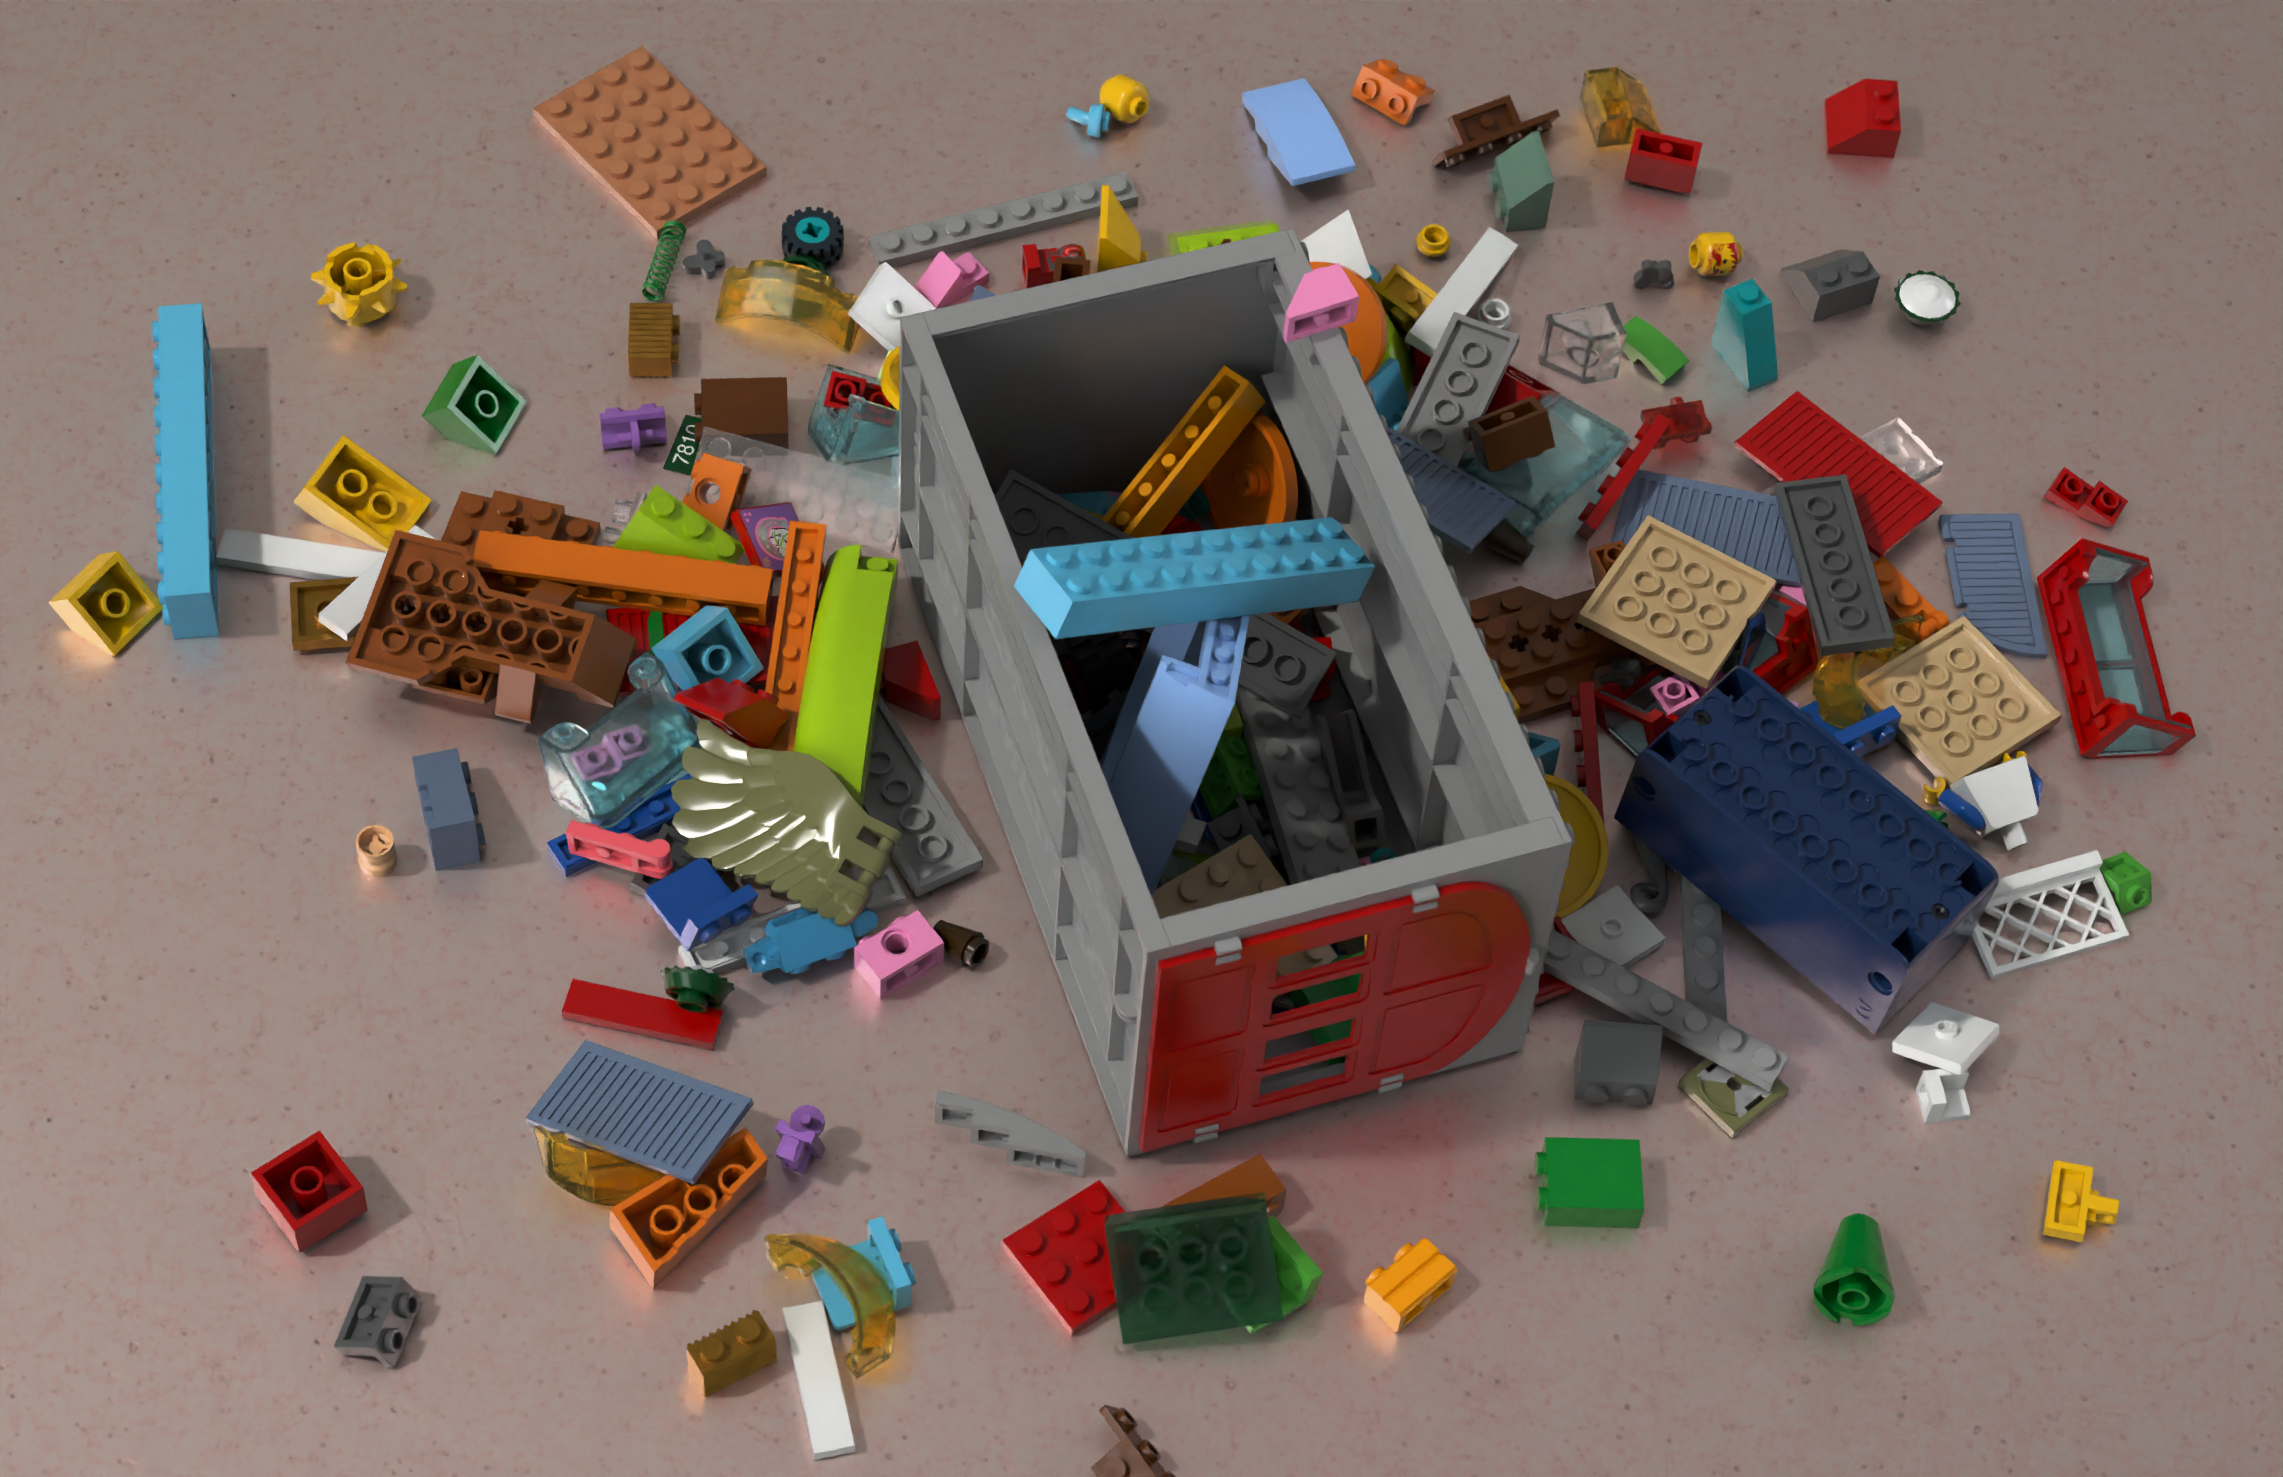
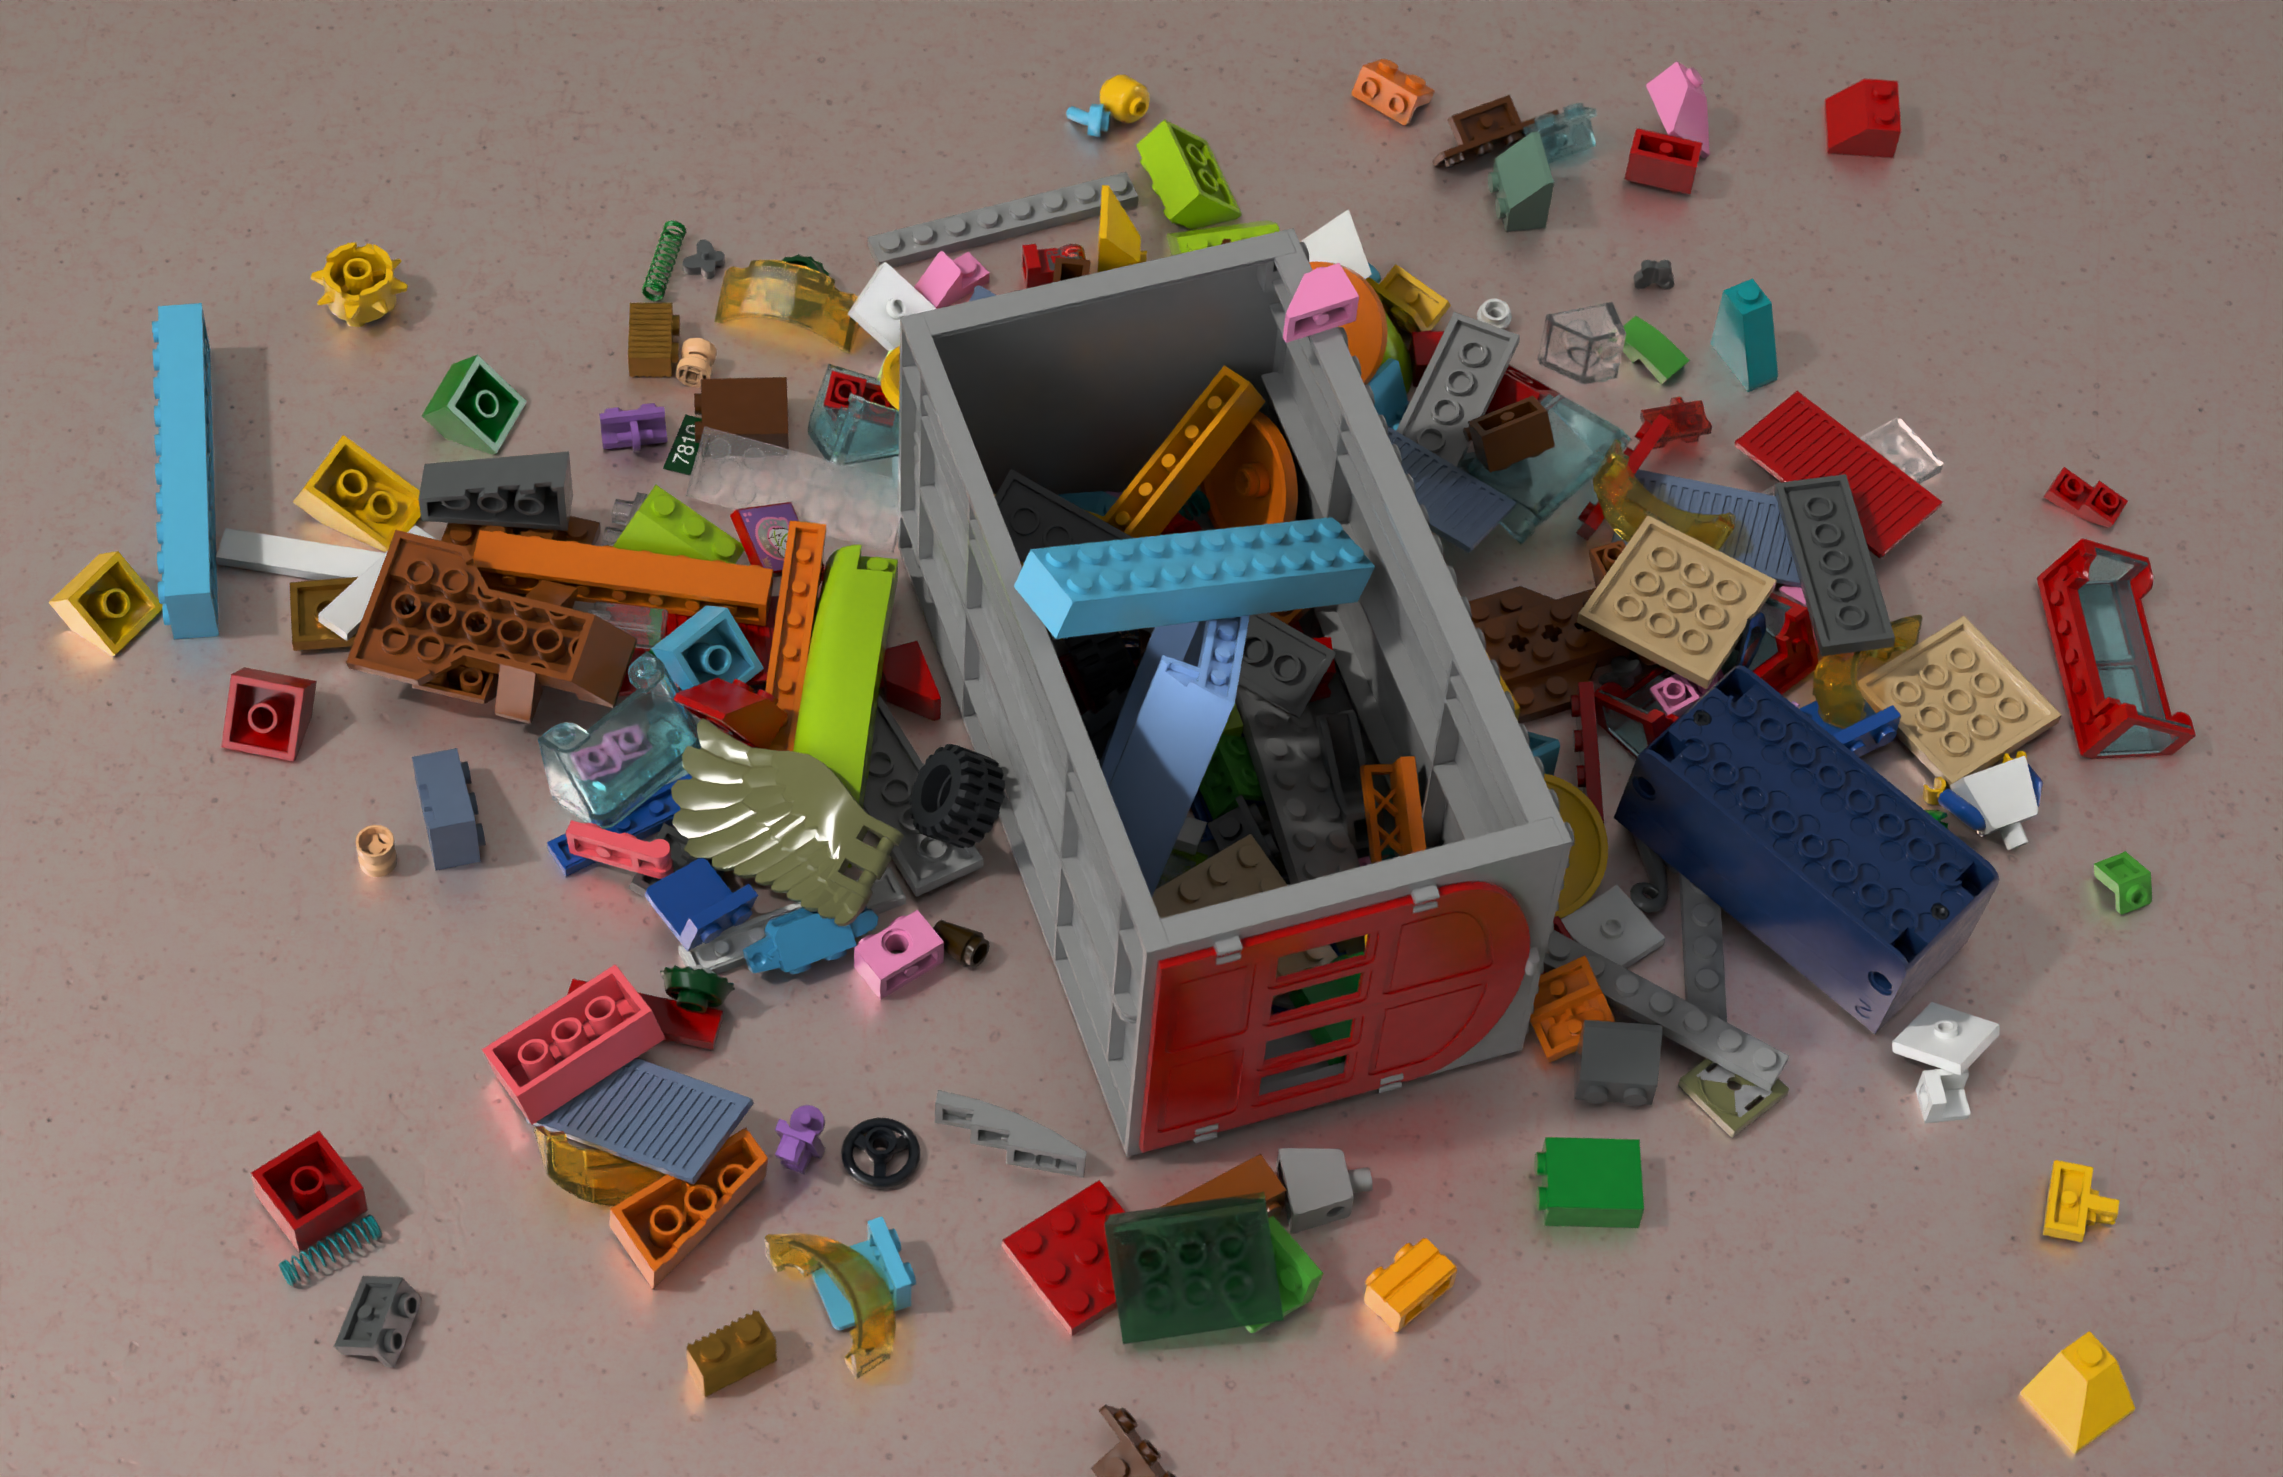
nougat plate [533,46,767,240] -> none
orange brick [682,453,752,536] -> none
black wheel [781,207,844,270] -> none
white tile [782,1301,855,1460] -> none
light blue slope [1242,78,1356,186] -> none
white tile [1404,227,1518,358] -> none
yellow plate [1416,224,1451,257] -> none
dark brown cone [1482,518,1535,564] -> none
clear yellow slope [1580,67,1662,148] -> none
yellow head [1689,231,1743,277] -> none
dark grey slope [1780,249,1880,323] -> none
green cone [1814,1214,1895,1326] -> none
orange plate [1873,557,1950,644] -> none
white piece [1894,270,1961,326] -> none
sand blue piece [1939,513,2048,659] -> none
white fence [1971,850,2129,979] -> none
none -> red slope [221,667,317,761]
none -> teal piece [279,1214,382,1286]
none -> dark grey wedge [419,452,573,531]
none -> coral brick [482,964,665,1125]
none -> clear panel [588,602,668,650]
none -> light nougat wheel [676,338,717,388]
none -> black piece [841,1118,920,1189]
none -> black tyre [910,744,1005,849]
none -> lime slope [1136,119,1242,230]
none -> light grey torso [1276,1148,1373,1234]
none -> orange fence [1360,756,1426,864]
none -> clear light blue bracket [1523,103,1597,164]
none -> orange slope [1529,955,1616,1063]
none -> clear yellow windscreen [1593,439,1736,551]
none -> bright pink slope [1646,61,1710,159]
none -> yellow slope [2020,1331,2135,1454]

